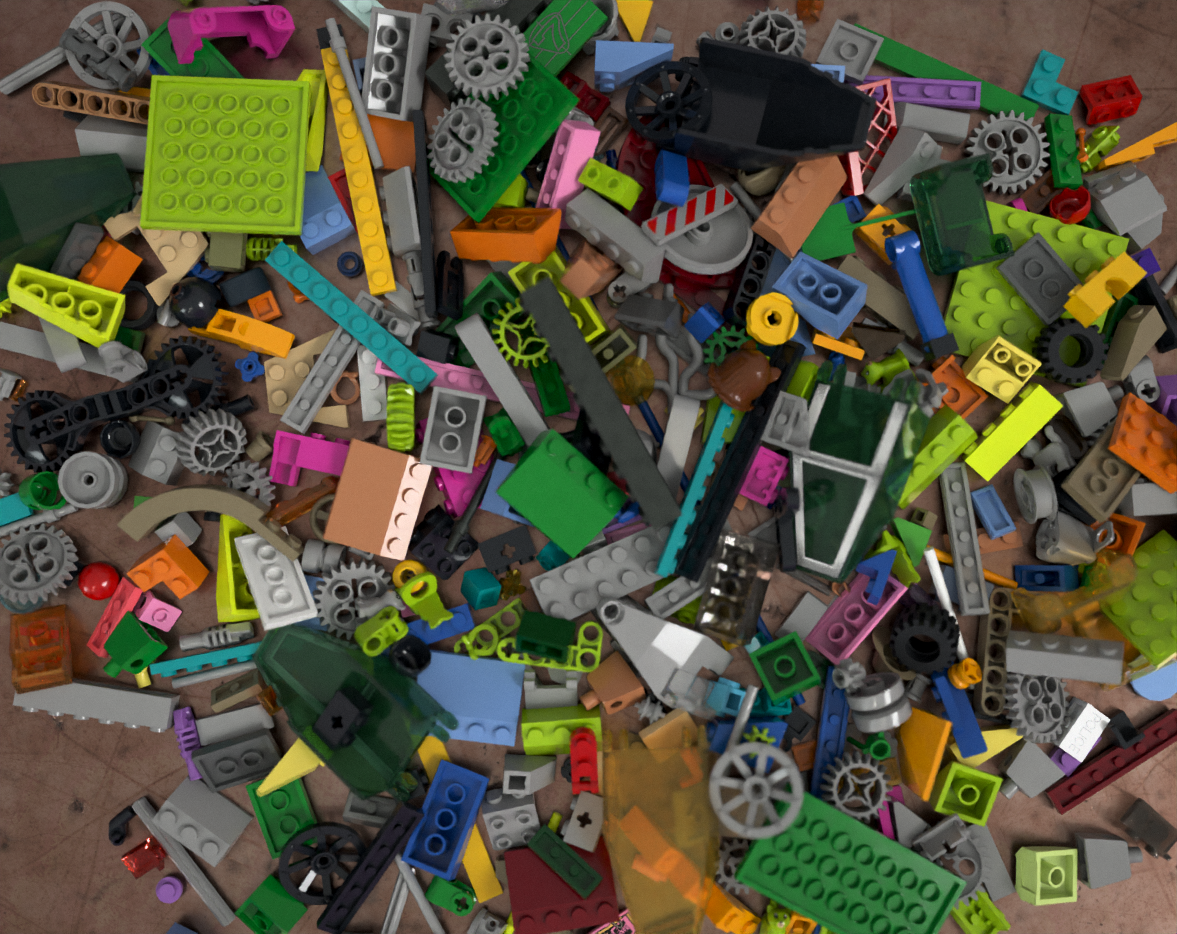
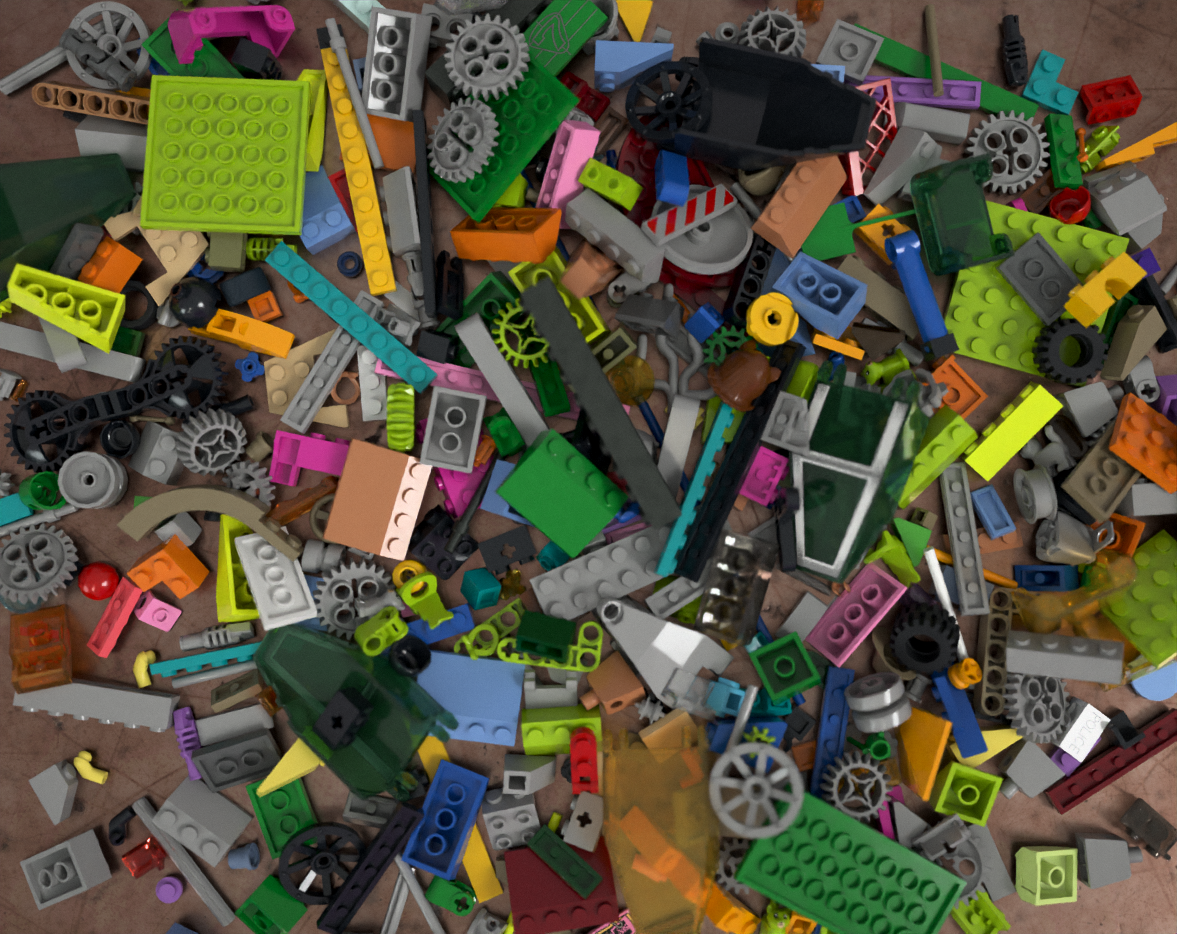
light grey piece [98,341,148,383] -> none
green torso [103,611,168,678] -> none
light grey gear [832,658,866,693] -> none
blue slope [855,549,897,605] -> none
light yellow slope [962,335,1042,404] -> none
none -> light grey slope [20,829,112,910]
none -> light grey slope [28,759,79,825]
none -> light yellow arm [74,751,108,785]
none -> sand blue piece [228,843,260,870]
none -> black brick [231,37,282,80]
none -> dark tan bar [924,4,944,97]
none -> black hinge [1002,15,1028,86]

